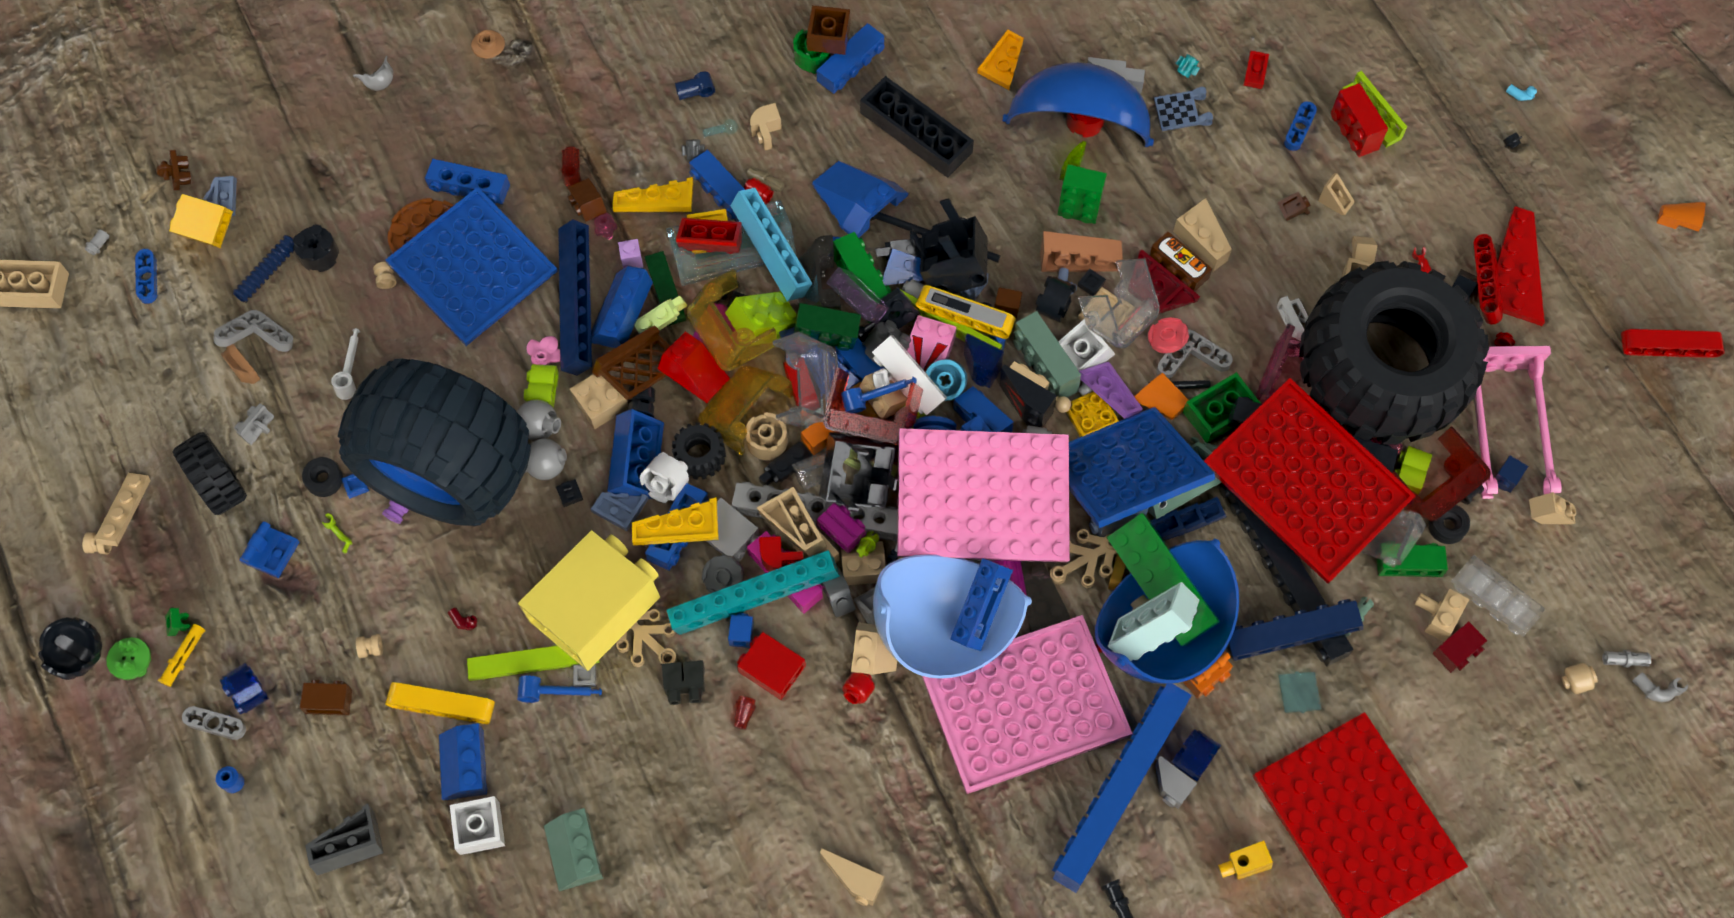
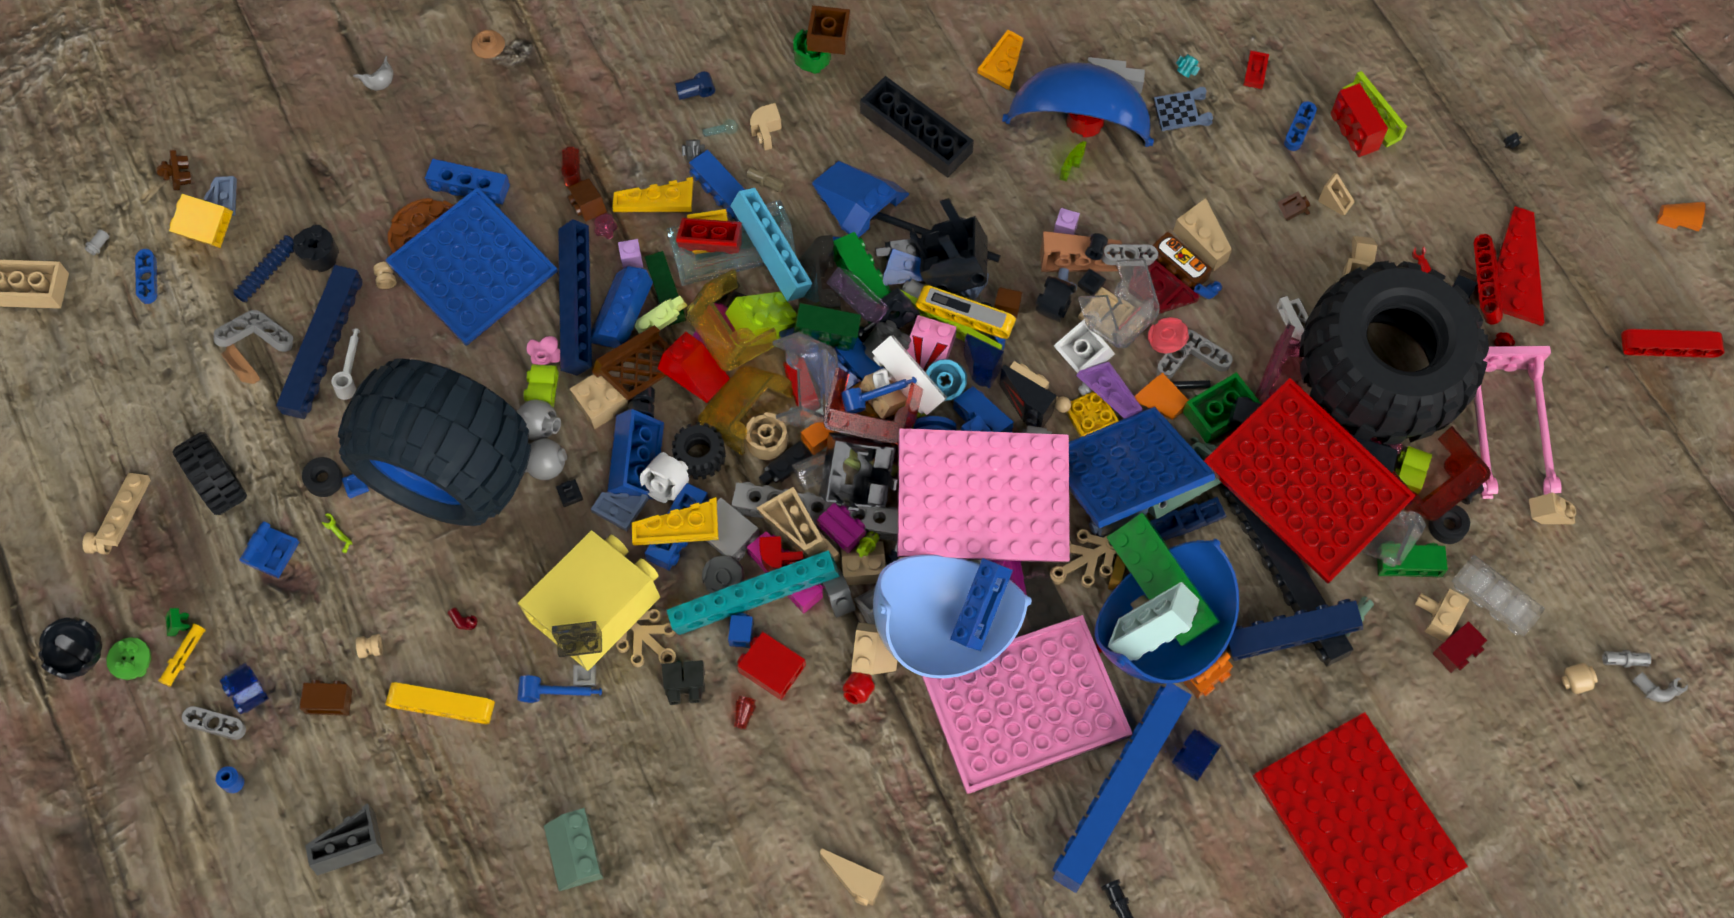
light grey hips [234,403,275,445] -> none
medium lavender wheel [382,500,409,524] -> none
blue slope [439,723,487,800] -> none
white brick [450,796,505,855] -> none
lime tile [467,646,600,681] -> none
red brick [744,178,774,204] -> none
blue brick [816,23,885,94] -> none
sand green piece [1013,311,1081,398] -> none
green brick [1057,164,1107,224] -> none
light grey slope [1155,756,1197,809] -> none
yellow torso [1218,841,1273,880] -> none
clear light blue piece [1278,671,1322,713] -> none
dark blue brick [1495,455,1529,493] -> none
medium azure arm [1506,84,1537,101] -> none
none -> dark blue brick [276,265,363,419]
none -> clear smoke bracket [552,621,602,657]
none -> lavender brick [1054,208,1080,235]
none -> black bush [1085,233,1108,260]
none -> light grey beam [1101,244,1158,265]
none -> blue arm [1194,281,1222,299]

